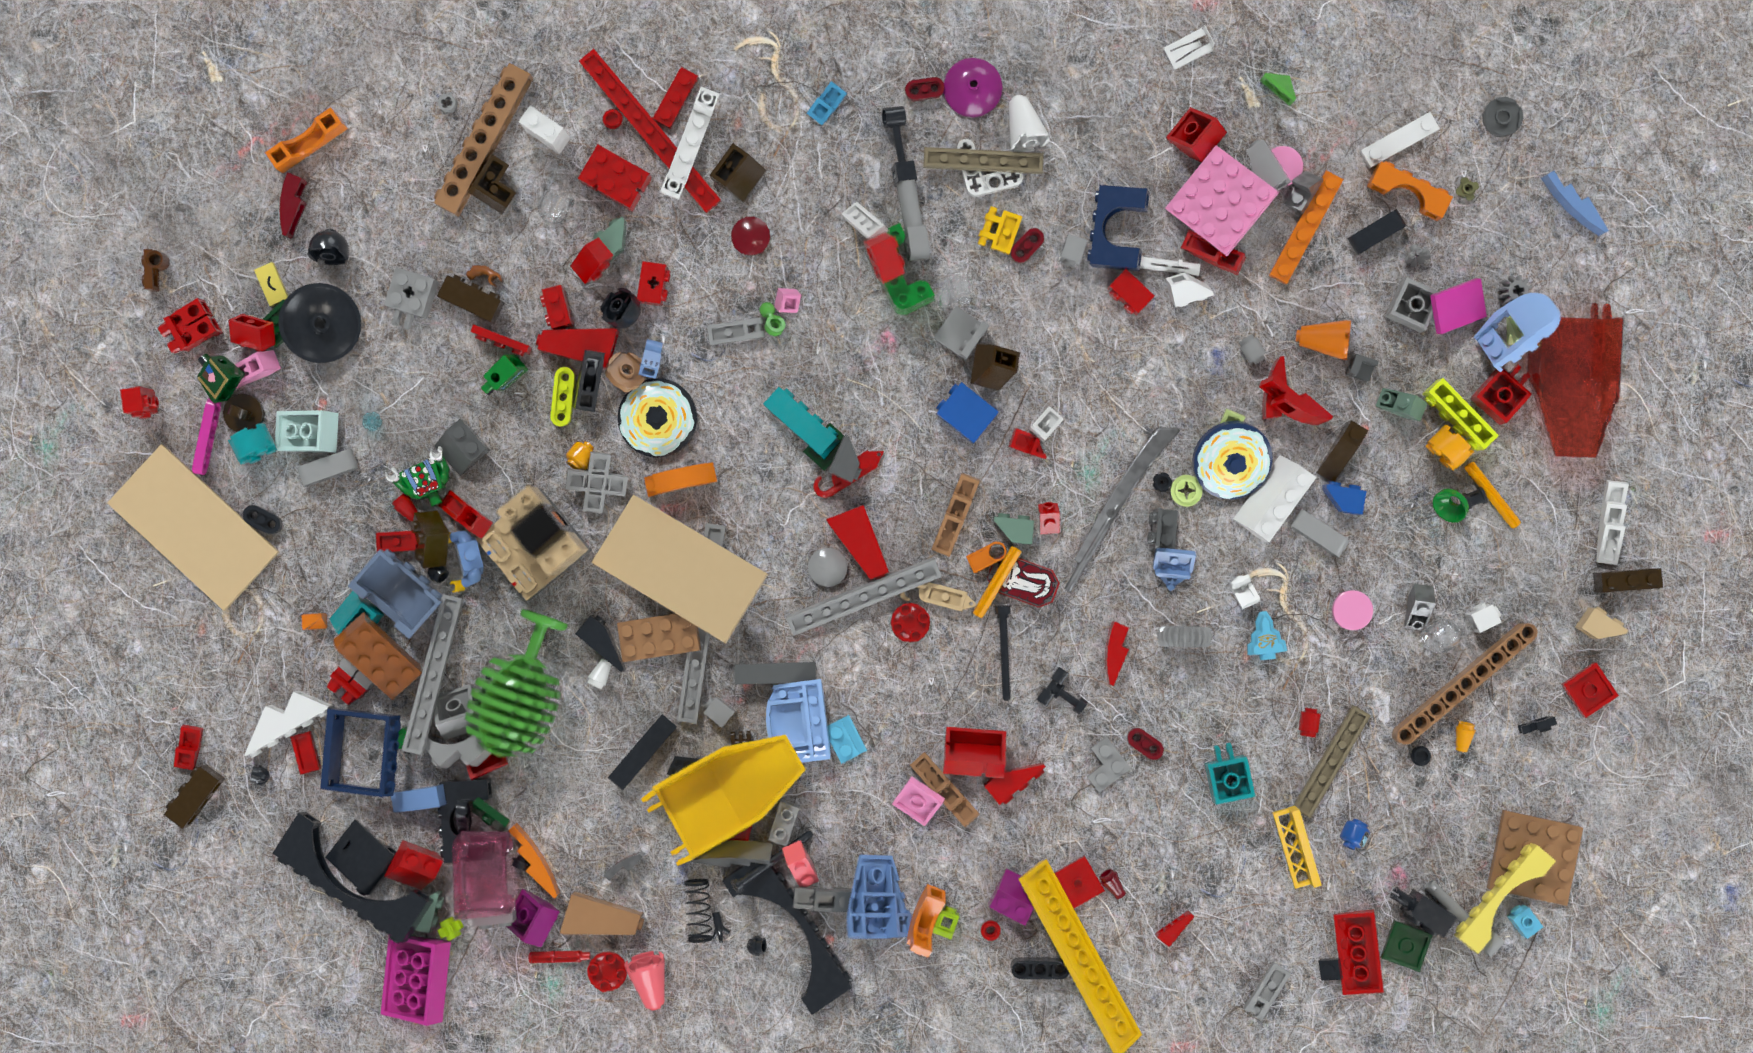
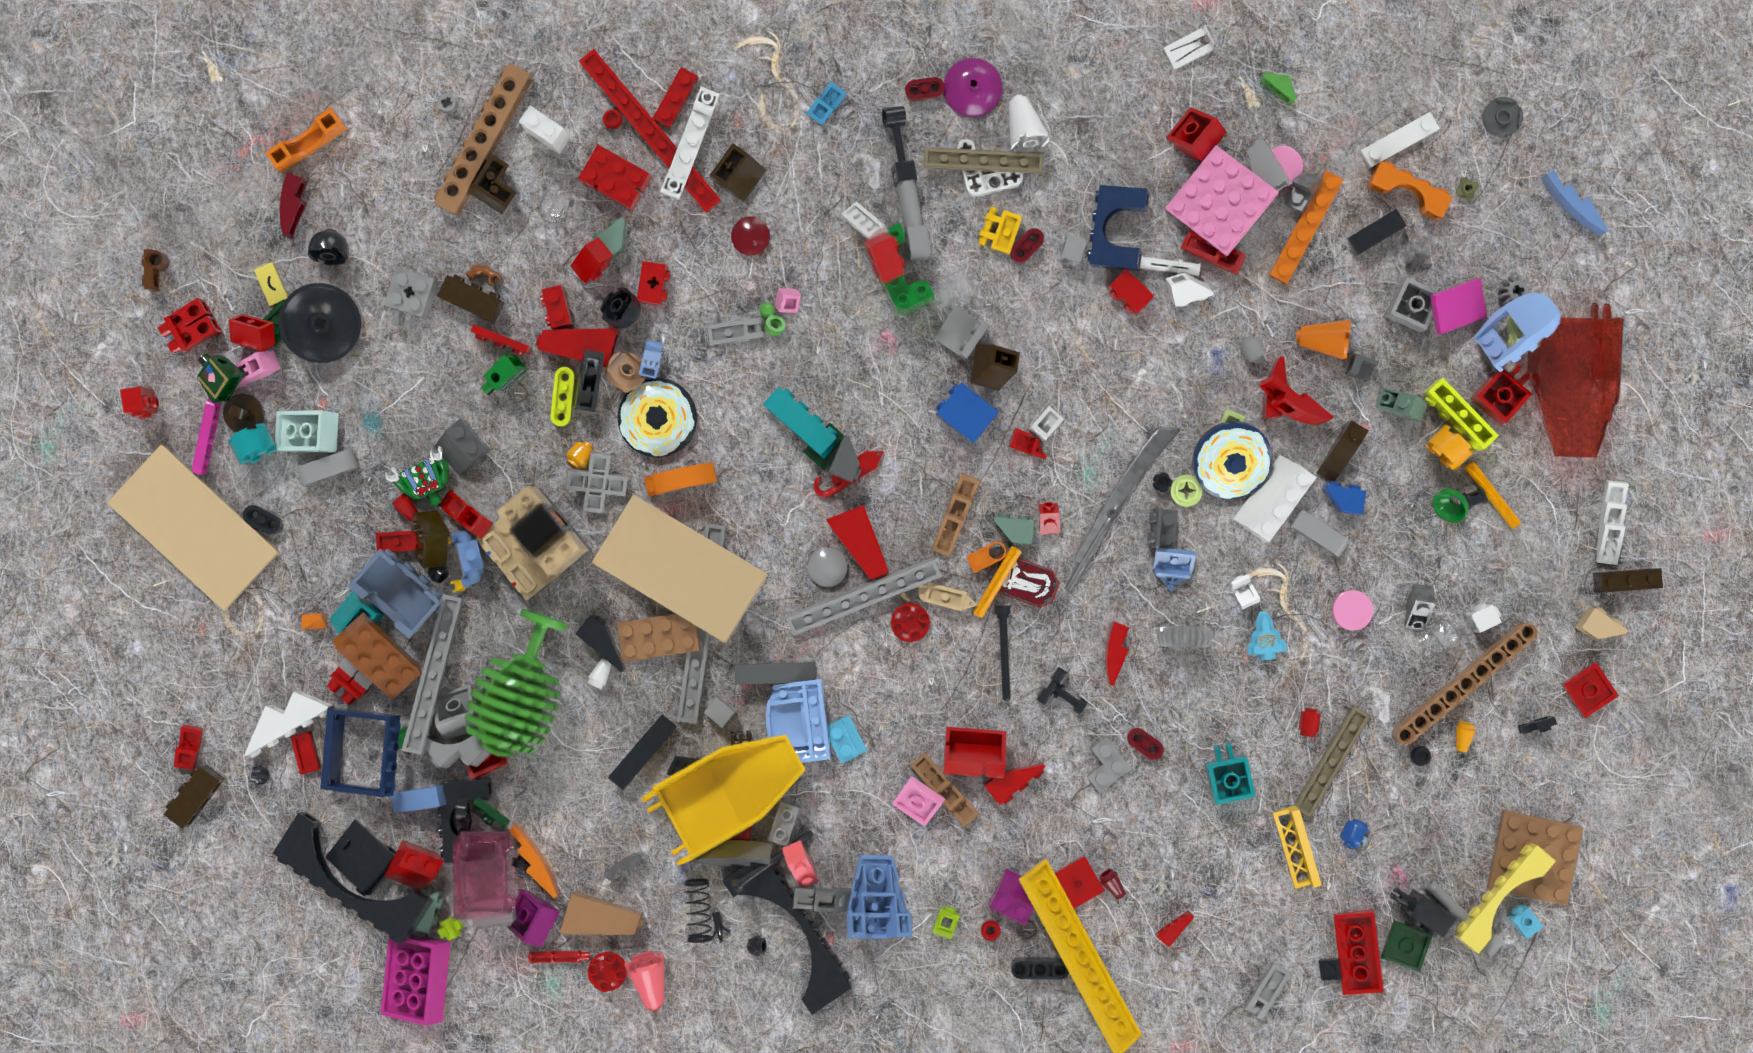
orange arch [907,884,946,958] -> none

